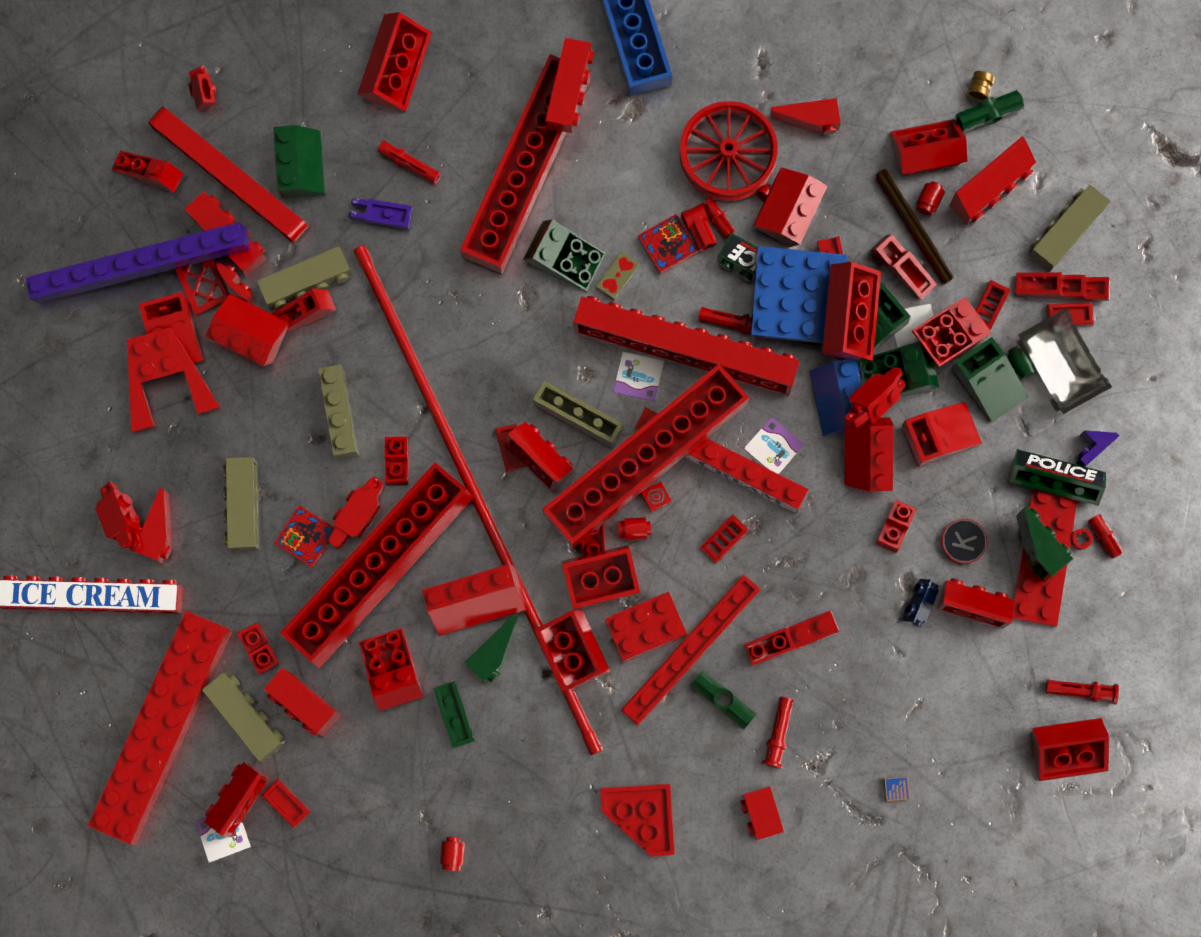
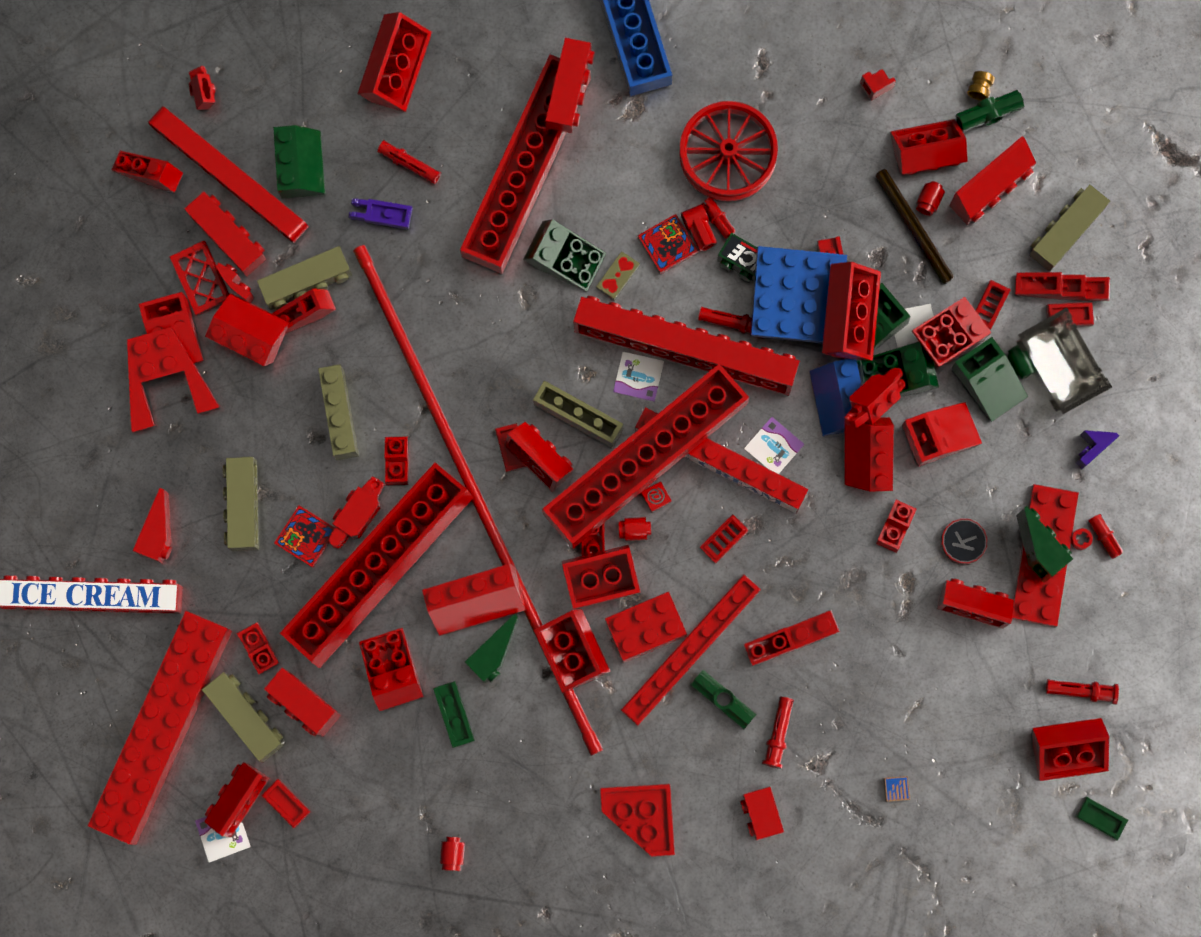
dark purple brick [25,222,251,304] -> none
red hinge [95,481,143,552] -> none
red slope [753,167,827,248] -> none
red hinge [756,184,771,202] -> none
red slope [770,98,841,135] -> none
red slope [870,234,937,299] -> none
dark blue hinge [902,579,939,628] -> none
dark green brick [1009,449,1106,506] -> none
none -> red panel [860,69,896,101]
none -> dark green tile [1075,797,1128,841]

